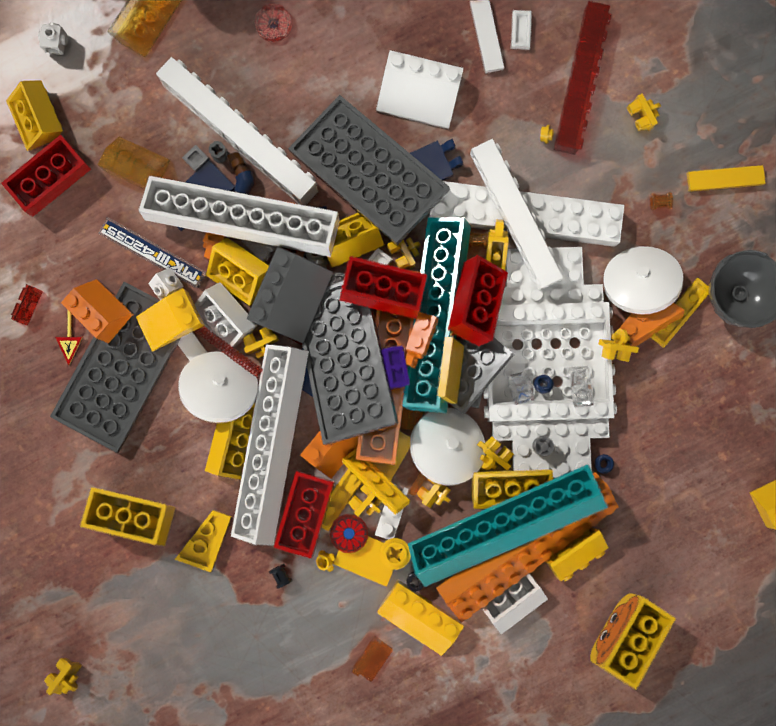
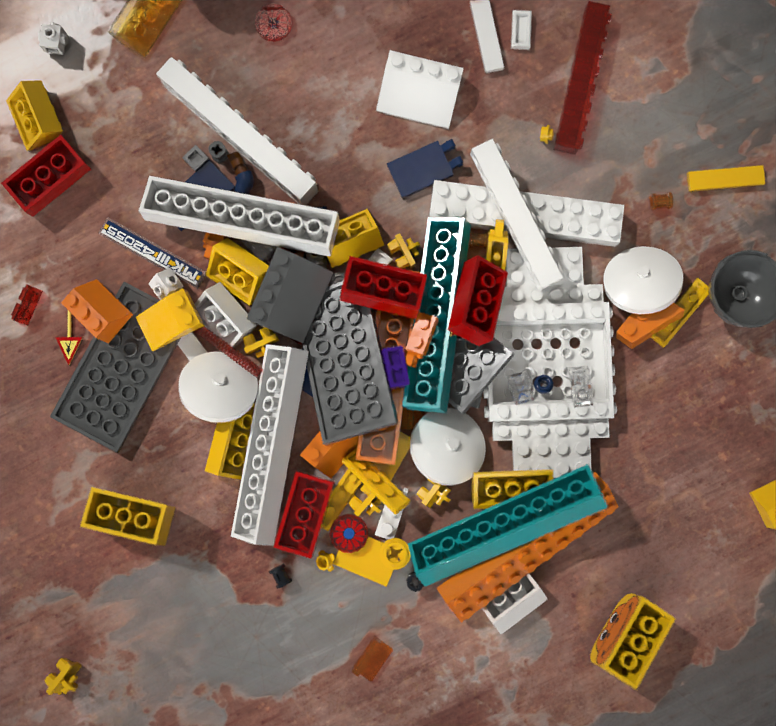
clear yellow slope [97,137,170,189] -> none
yellow wing [174,510,232,572] -> none
dark grey plate [288,95,450,246] -> none
yellow slope [377,580,464,656] -> none
clear orange tile [408,472,426,496] -> none
yellow tile [438,337,464,404] -> none
yellow hips [477,436,514,471] -> none
flat silver wheel [532,436,554,456] -> none
yellow slope [545,527,608,581] -> none
dark blue plate [594,454,614,474] -> none
yellow hips [598,329,639,362] -> none
yellow hips [627,93,661,131] -> none

